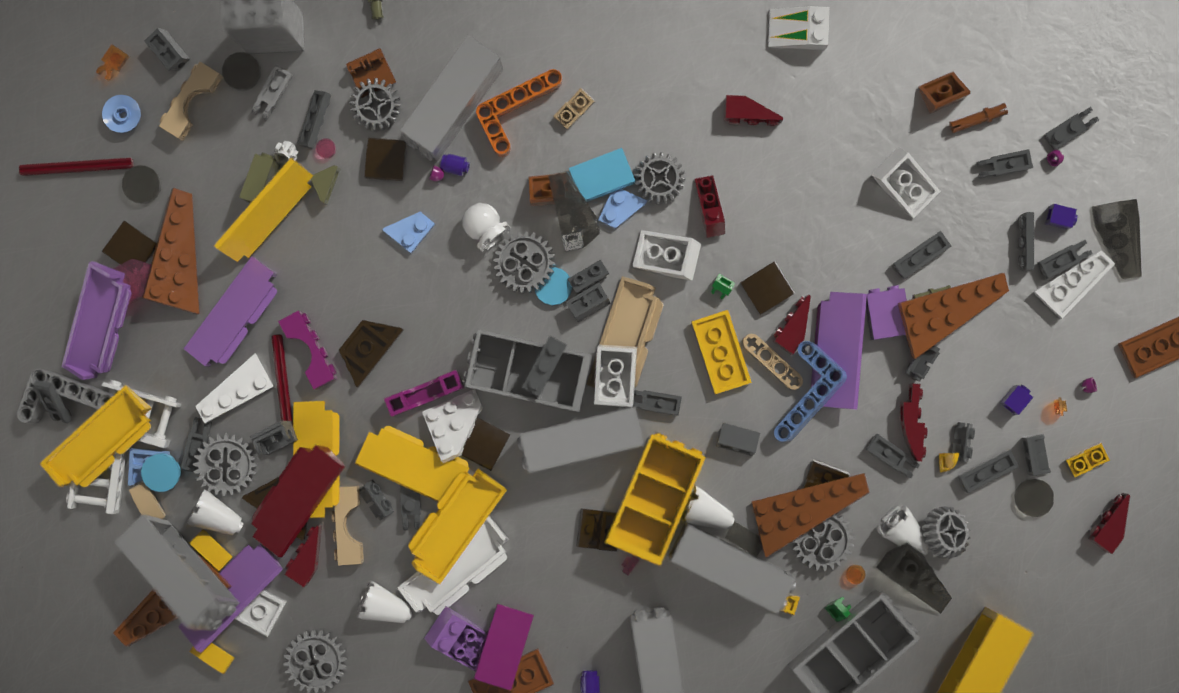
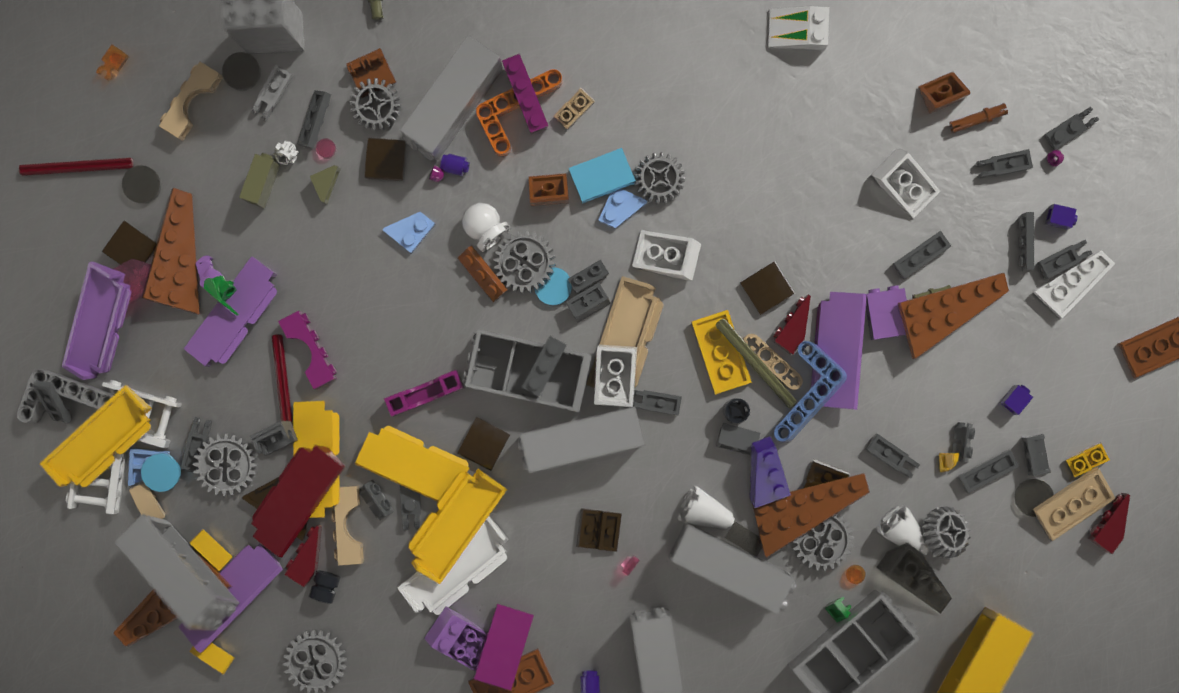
light blue dish [102,95,141,133] -> none
dark grey hinge [144,28,190,70] -> none
white cone [187,490,244,535] -> none
white wing [195,353,274,424] -> none
yellow slope [214,158,313,262] -> none
white tile [235,589,287,637] -> none
dark brown wing [339,320,404,388] -> none
white cone [356,581,413,623] -> none
white plate [422,389,483,463] -> none
clear smoke wedge [548,171,600,252] -> none
yellow container [604,432,706,566] -> none
dark red slope [695,175,725,238] -> none
green tile [711,273,735,299] -> none
dark red slope [724,95,783,126] -> none
yellow tile [780,595,800,615] -> none
dark red slope [900,383,928,462] -> none
dark grey hinge [905,345,940,382] -> none
clear orange plate [1054,397,1067,416] -> none
magenta hinge [1081,377,1097,393] -> none
clear smoke wedge [1092,199,1142,279] -> none
none -> green animal [196,256,239,316]
none -> black wheel [308,570,341,604]
none -> dark orange plate [458,245,508,302]
none -> magenta arch [502,53,548,134]
none -> olive axle [716,318,797,408]
none -> black wheel [723,398,750,423]
none -> dark purple wedge [749,437,791,508]
none -> tan tile [1032,467,1116,541]

